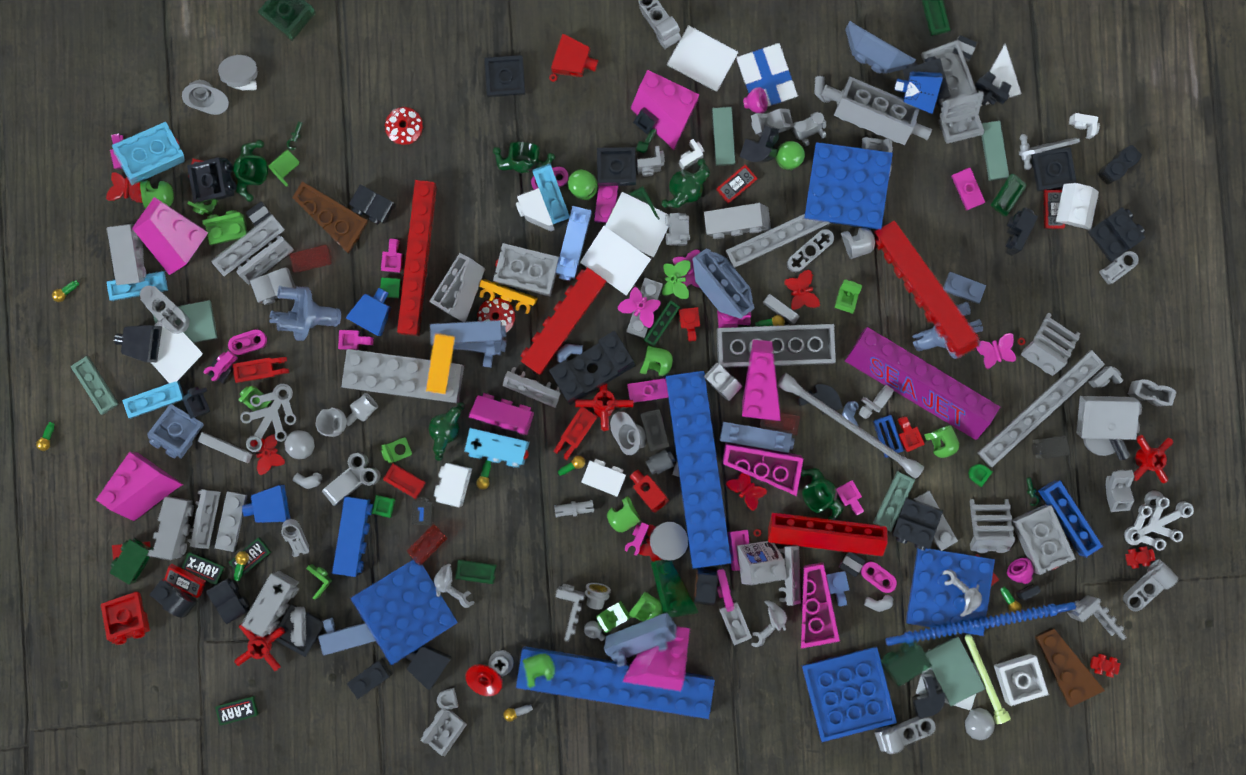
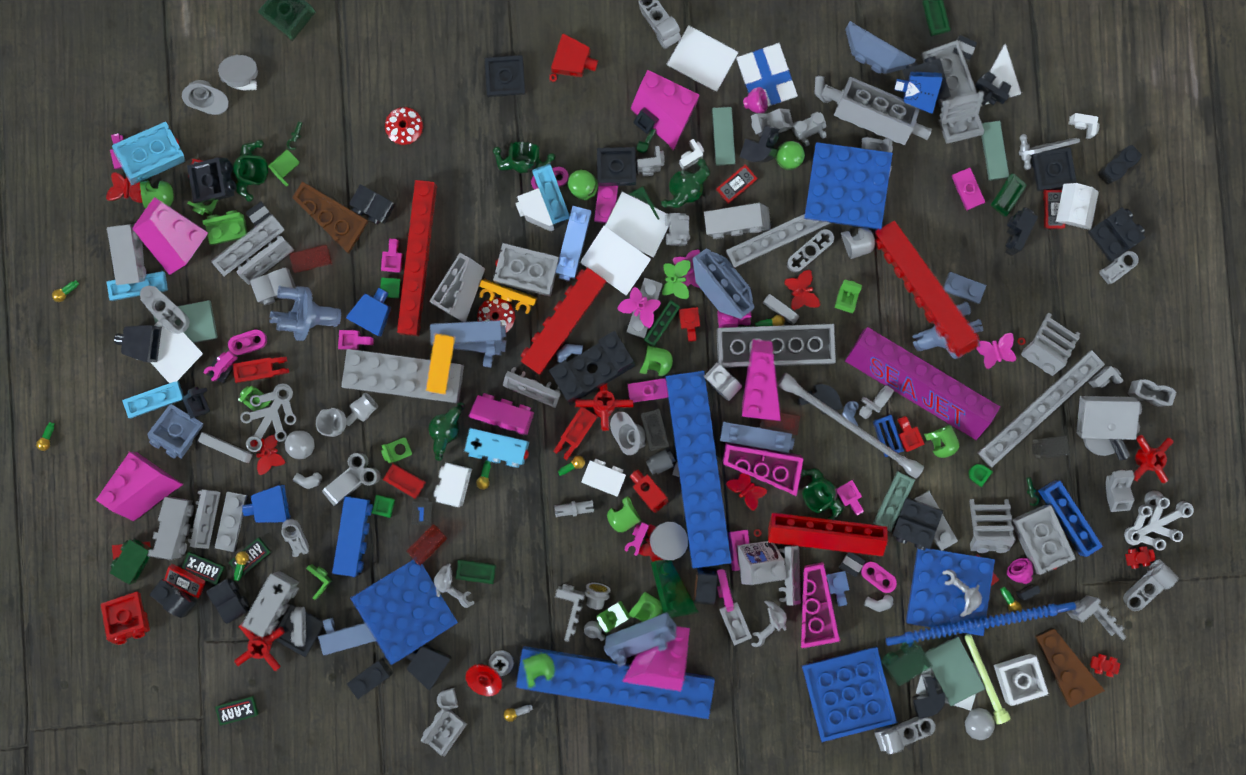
sand green tile [70,356,119,415] -> none

